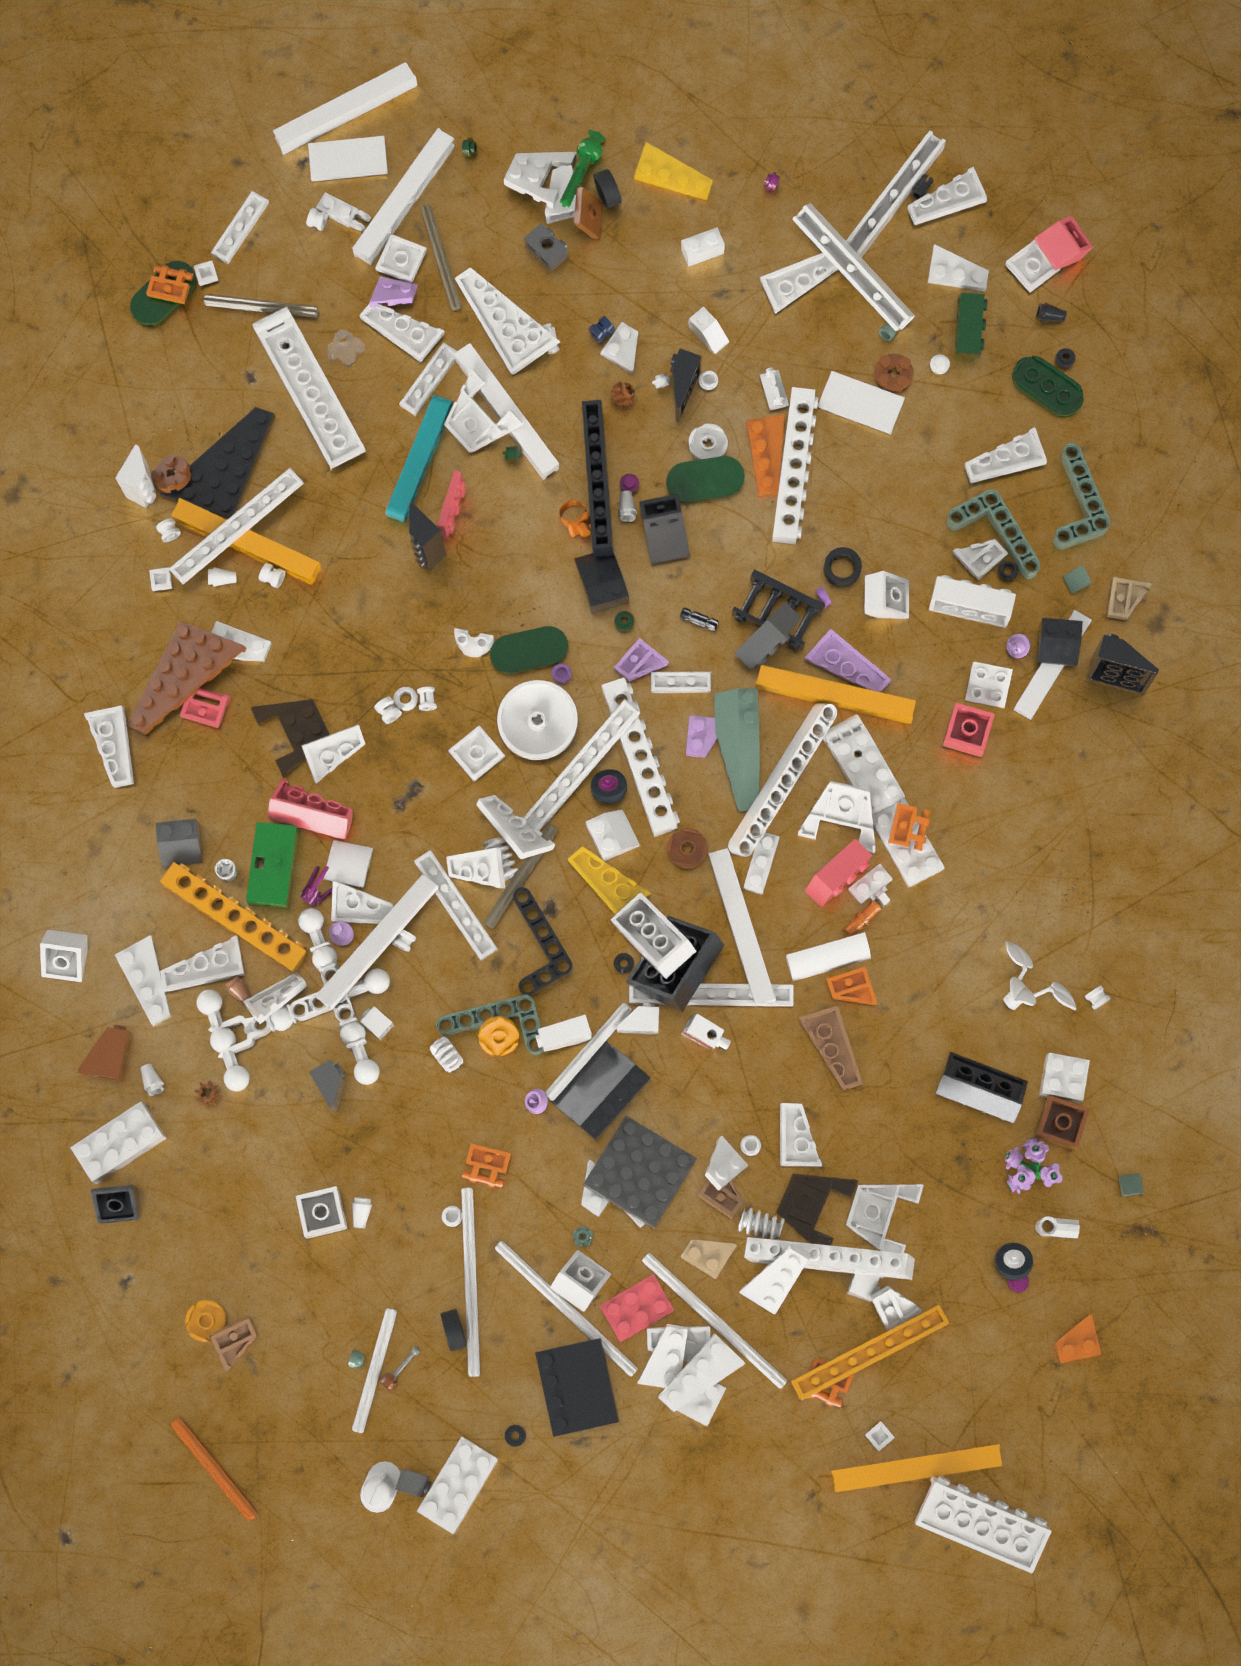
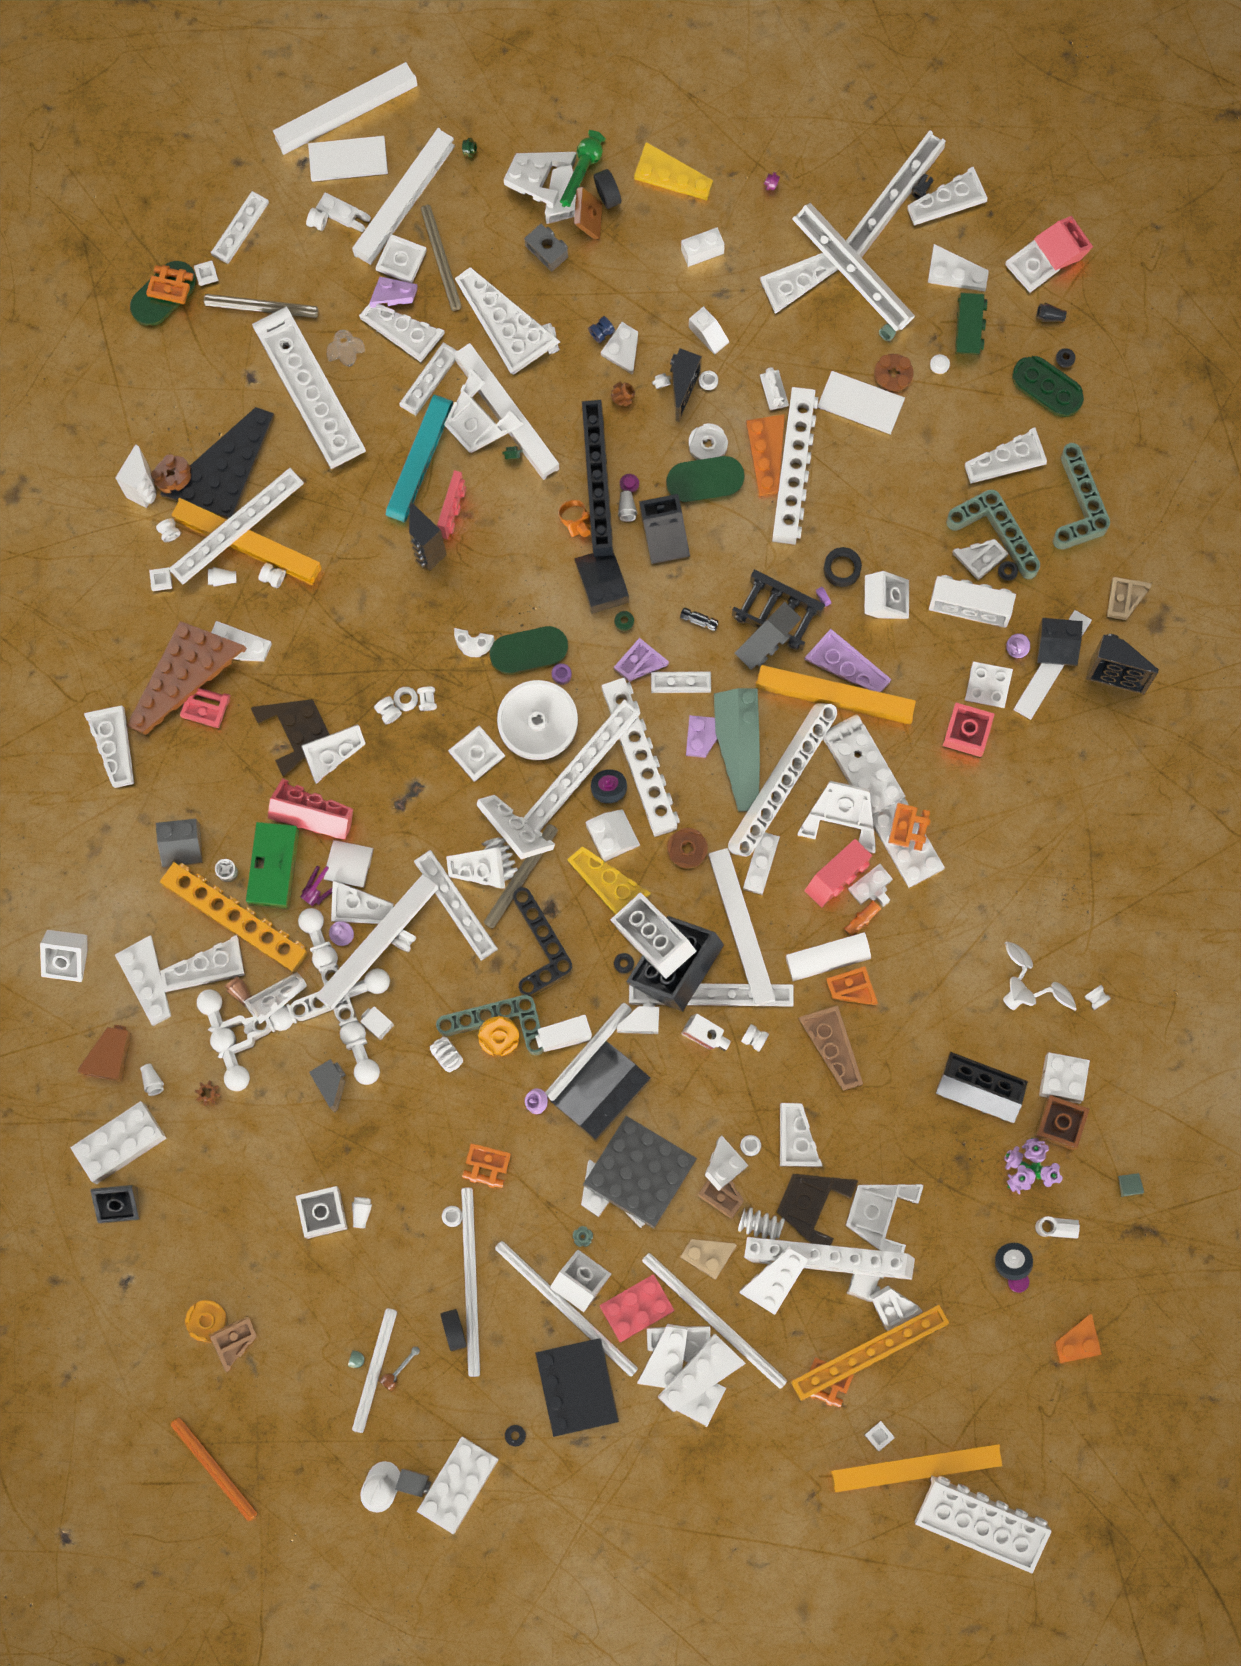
sand green slope [1063,565,1091,594] -> none
none -> white wheel [741,1024,769,1052]

